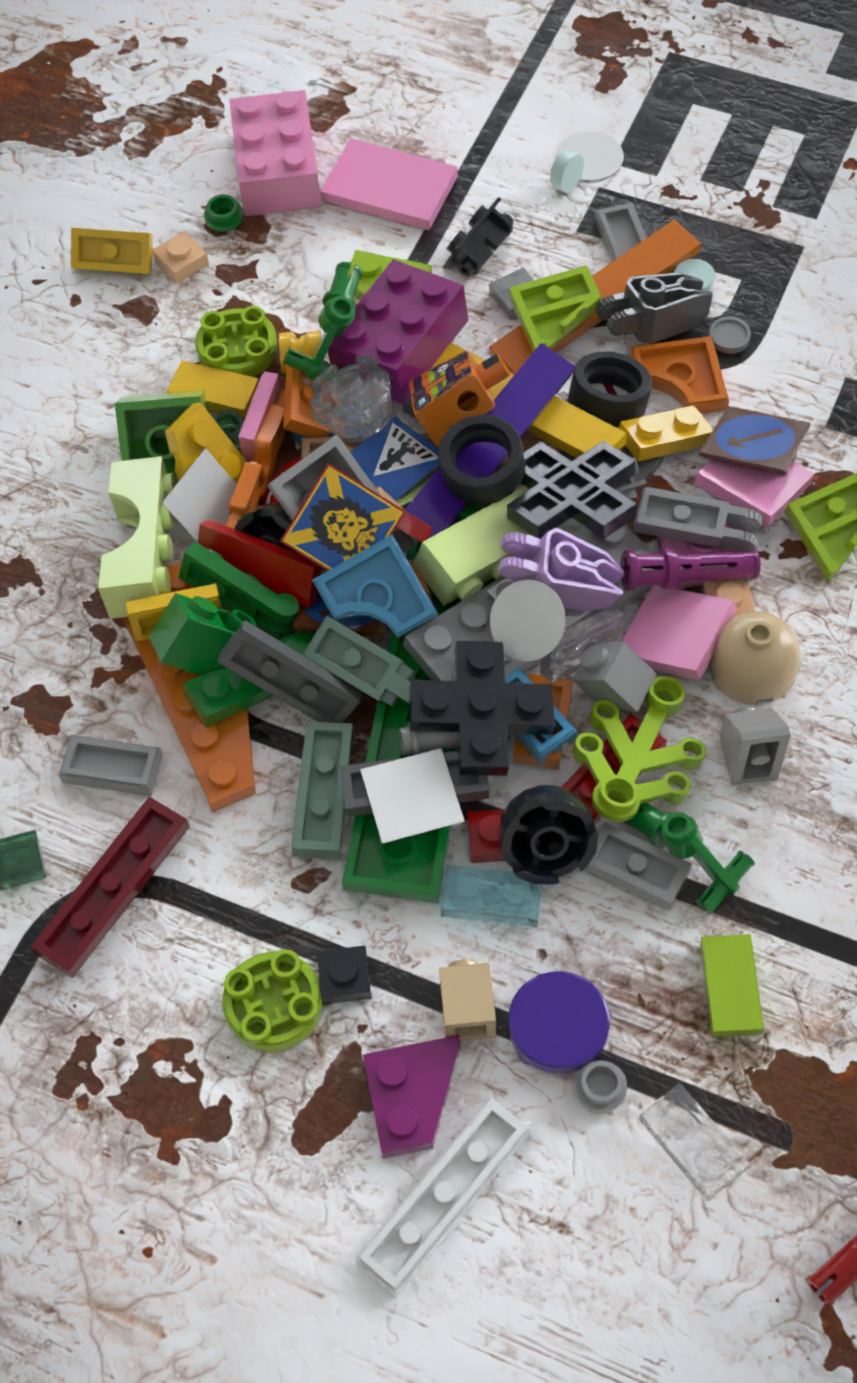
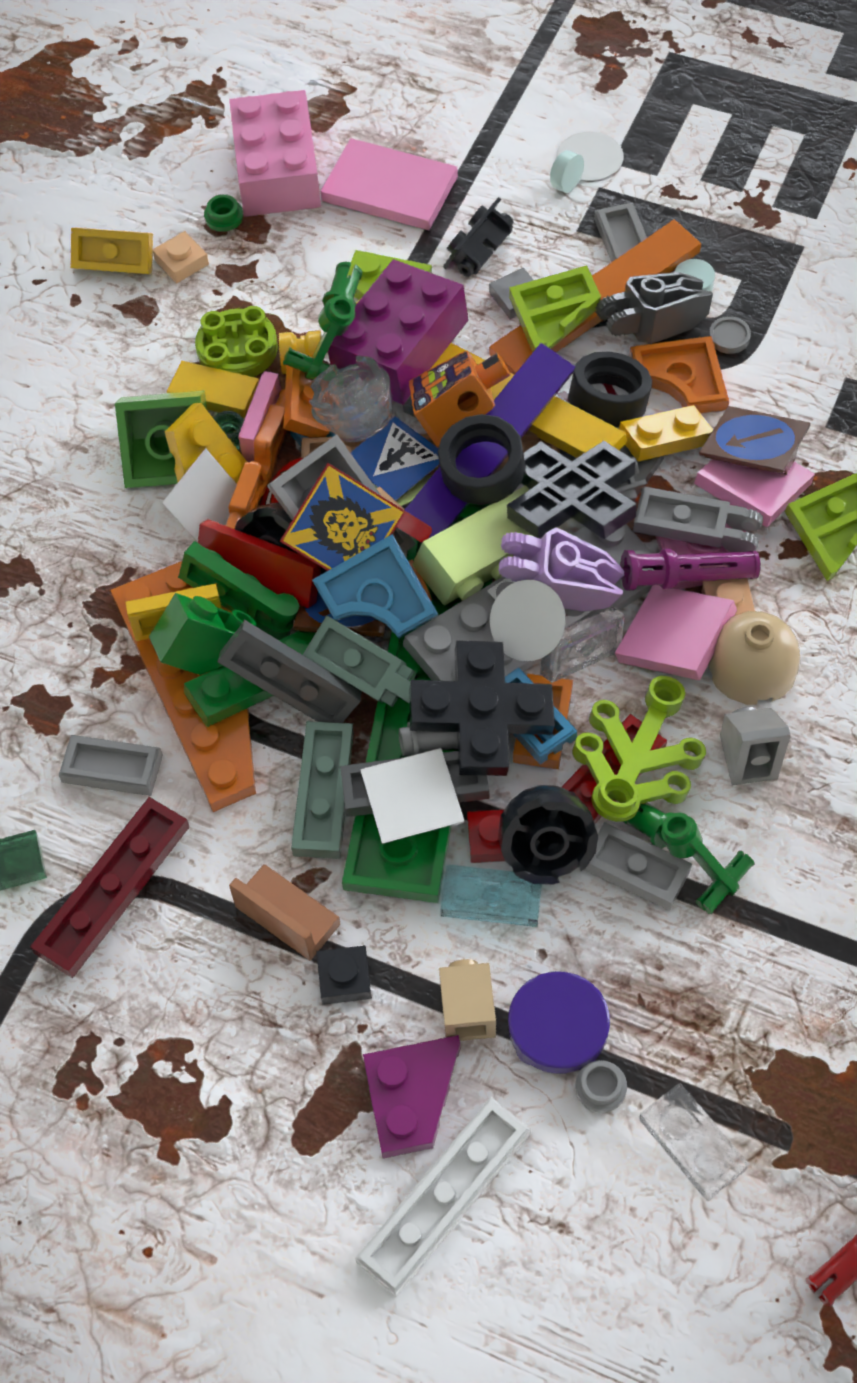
yellowish green arch [98,456,177,619] -> none
lime tile [222,949,323,1052] -> none
light grey brick [572,641,657,712] -> none
lime tile [700,934,764,1038] -> none
none -> nougat panel [229,864,341,961]

